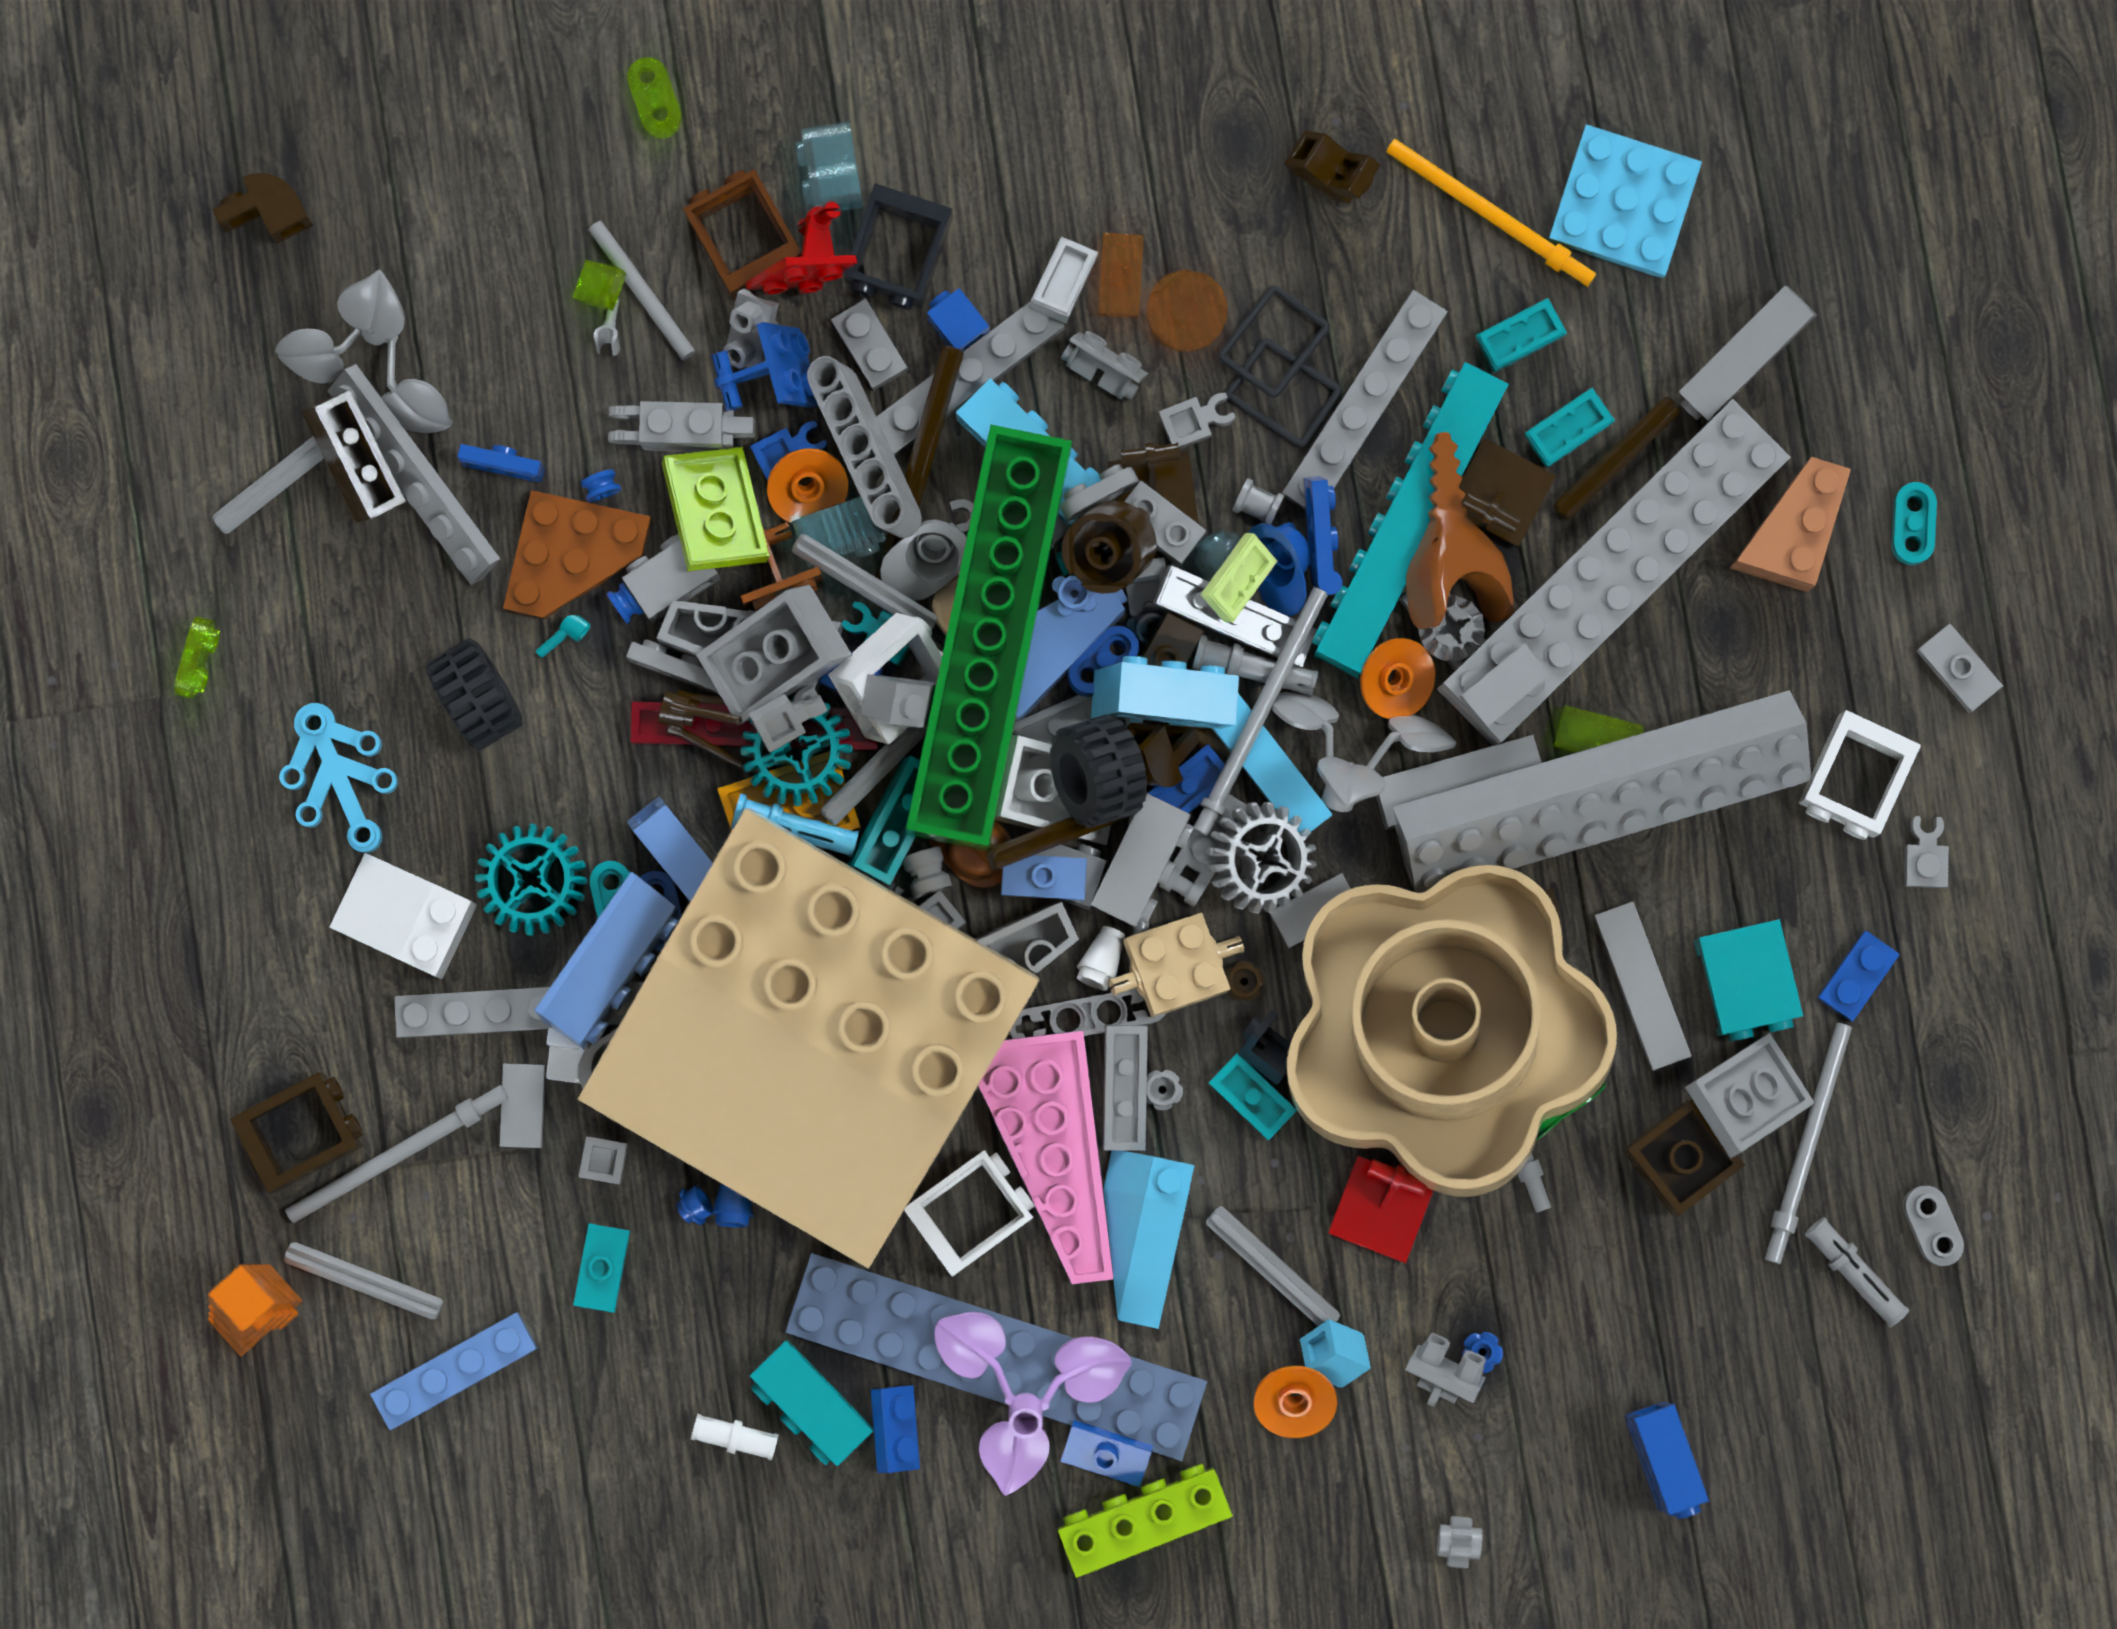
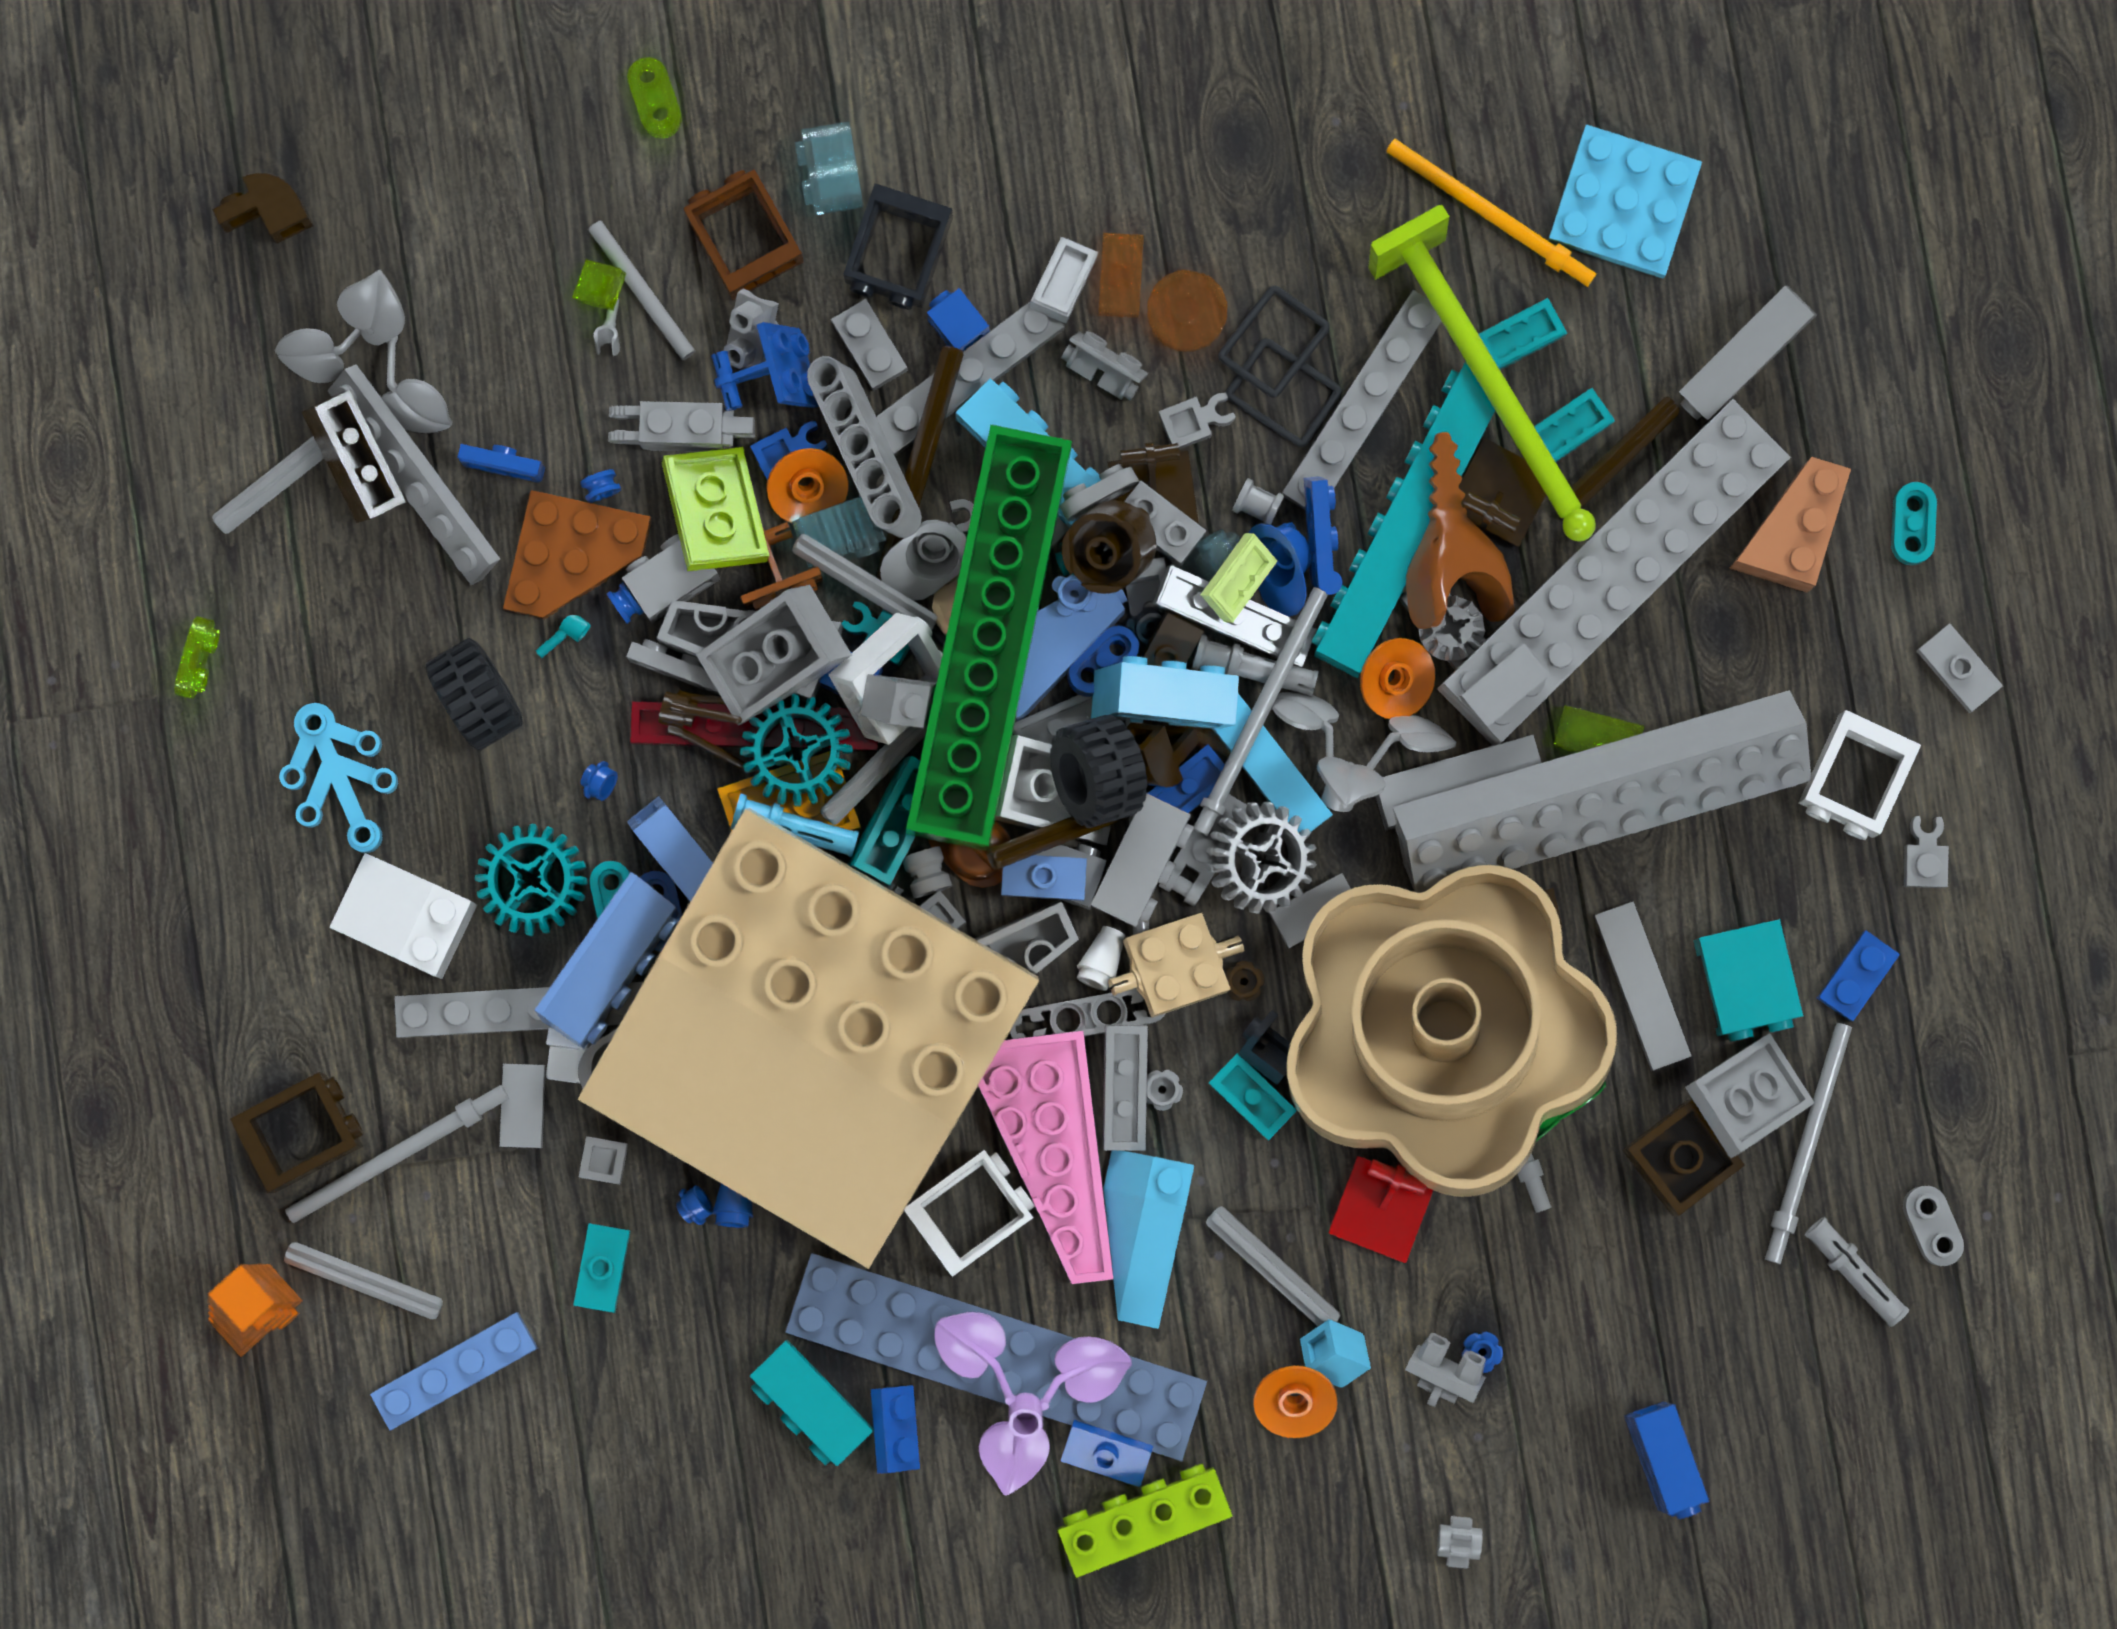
white pin [691,1414,779,1460] -> none
red plate [745,201,857,295] -> none
light grey plate [749,684,828,753] -> none
dark brown brick [1284,130,1381,204] -> none
none -> blue plate [581,761,618,801]
none -> lime piece [1368,205,1596,542]

